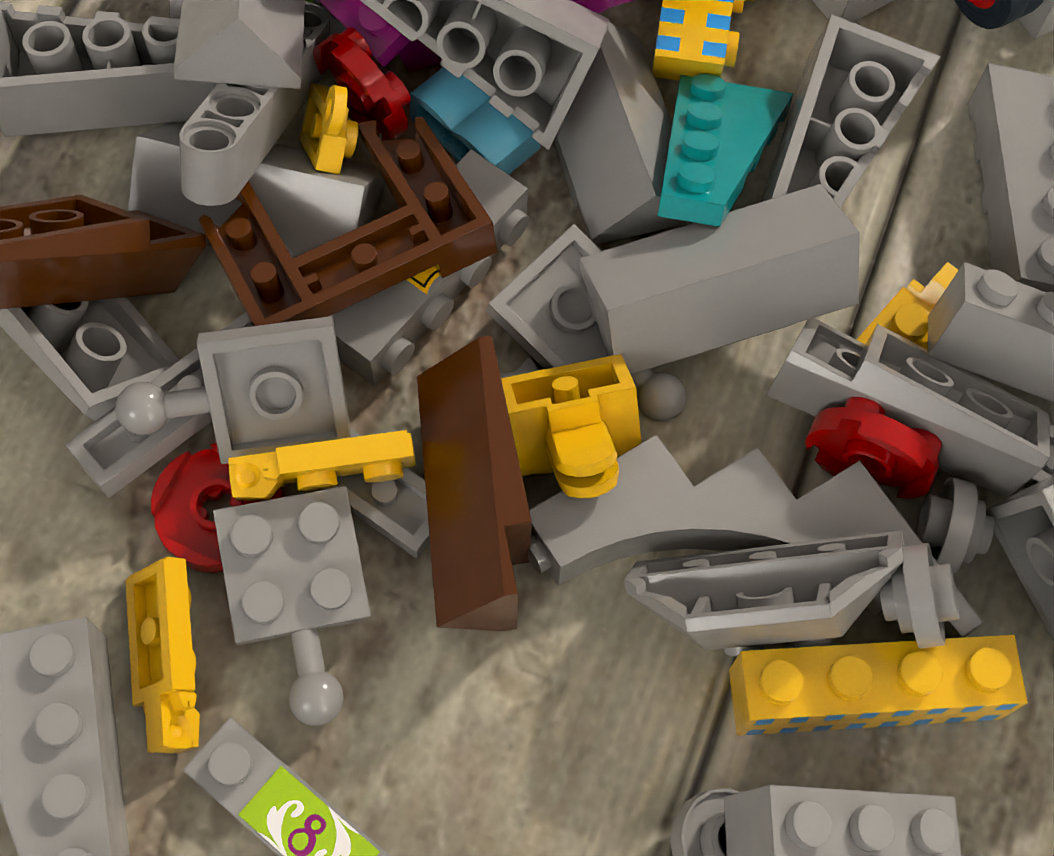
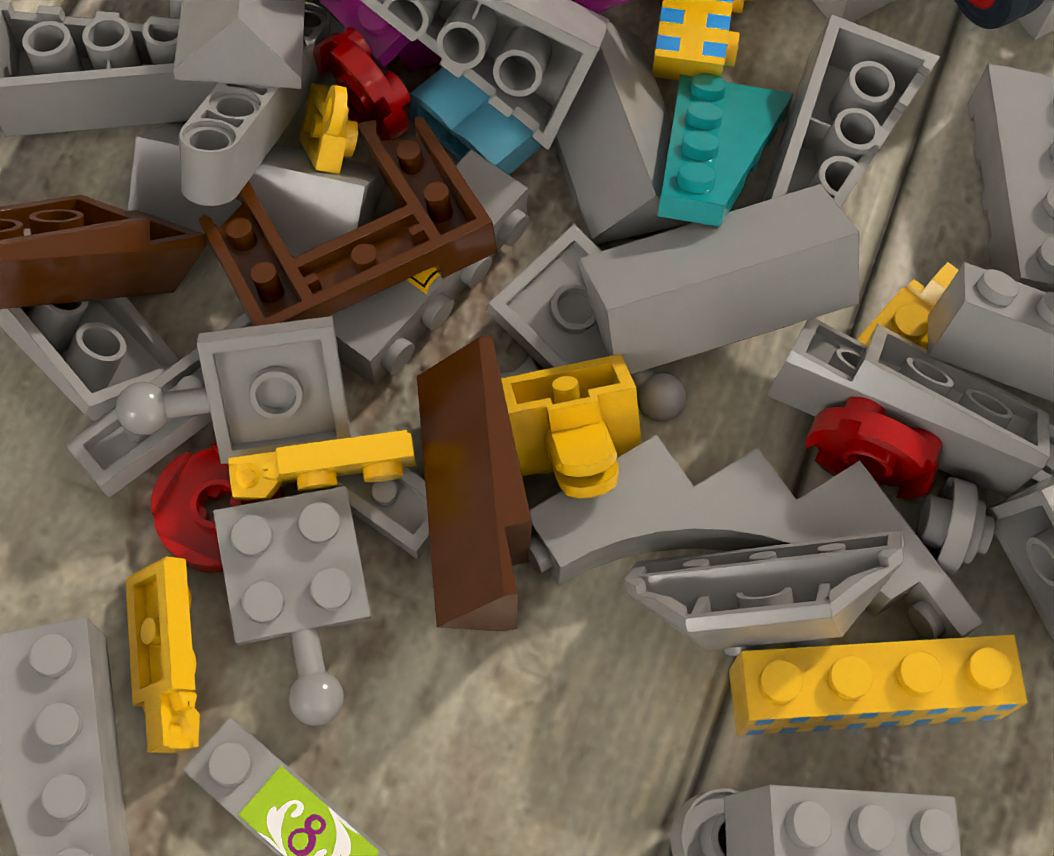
light grey plate [880,543,959,648] -> none

